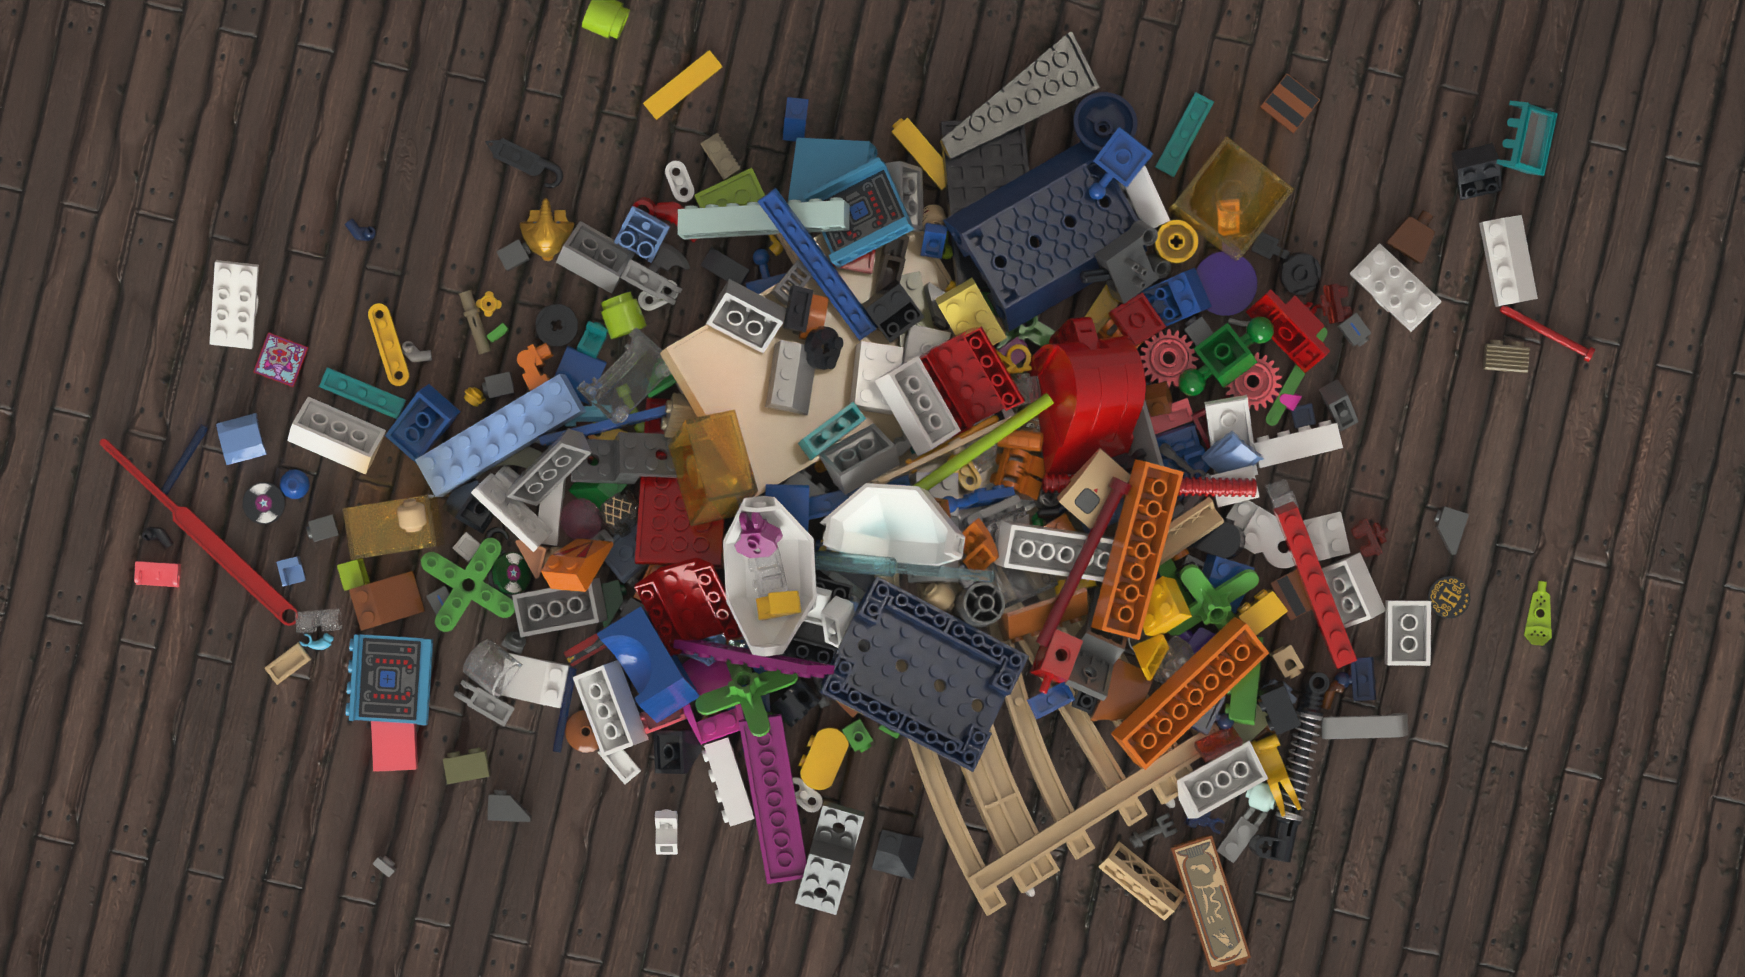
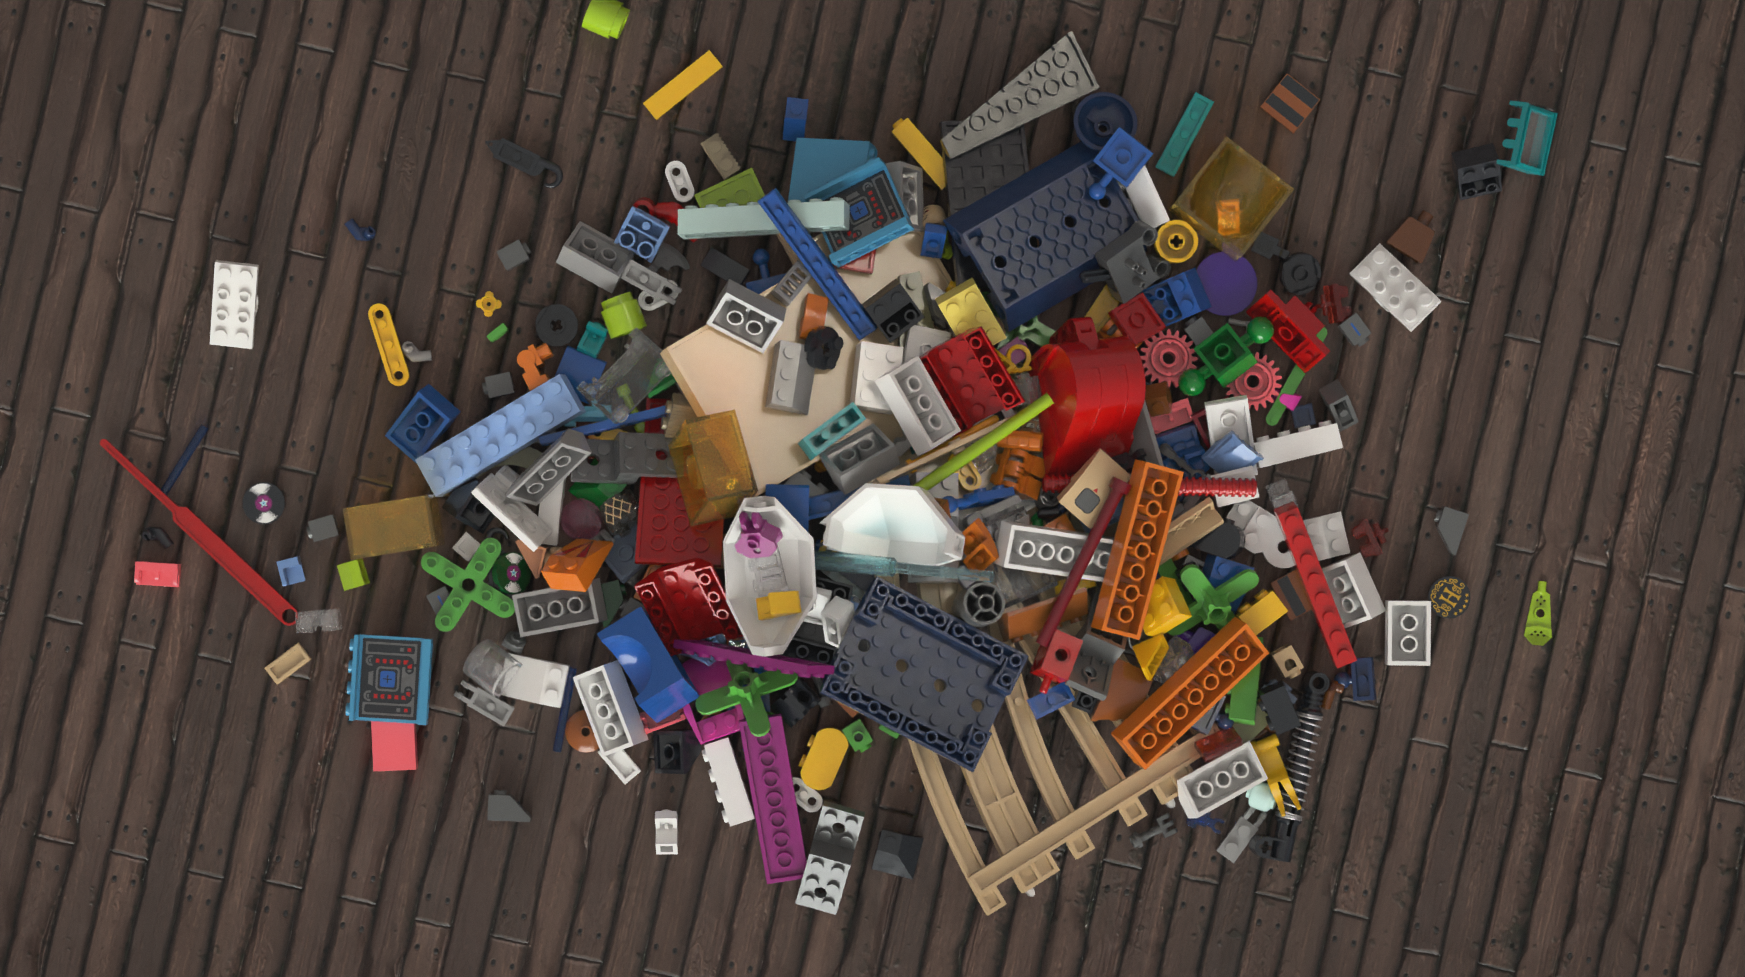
medium blue slope [216,413,267,465] -> none
tile [254,332,309,387] -> none
blue brick [280,469,310,499] -> none
white slope [287,397,386,474] -> none
medium azure arm [299,633,334,650] -> none
teal tile [319,367,406,419] -> none
dark orange slope [349,571,425,631] -> none
light grey plate [373,856,396,877] -> none
tan head [397,499,427,532] -> none
olive brick [443,747,491,784] -> none
dark tan pin [459,290,492,355] -> none
yellow plate [464,387,486,407] -> none
pearl gold piece [520,198,575,261] -> none
red sticker [564,630,607,667] -> none
yellow hand [768,235,783,256] -> none
black panel [783,285,813,334] -> none
dark brown slope [874,234,910,295] -> none
tan head [923,582,955,613] -> none
tan fence [1099,842,1185,921] -> none
brick [1170,834,1251,972] -> none
light grey beam [1321,713,1408,739] -> none
white slope [1479,215,1538,307] -> none
dark tan brick [1483,340,1530,373] -> none
red bar [1500,305,1595,362] -> none

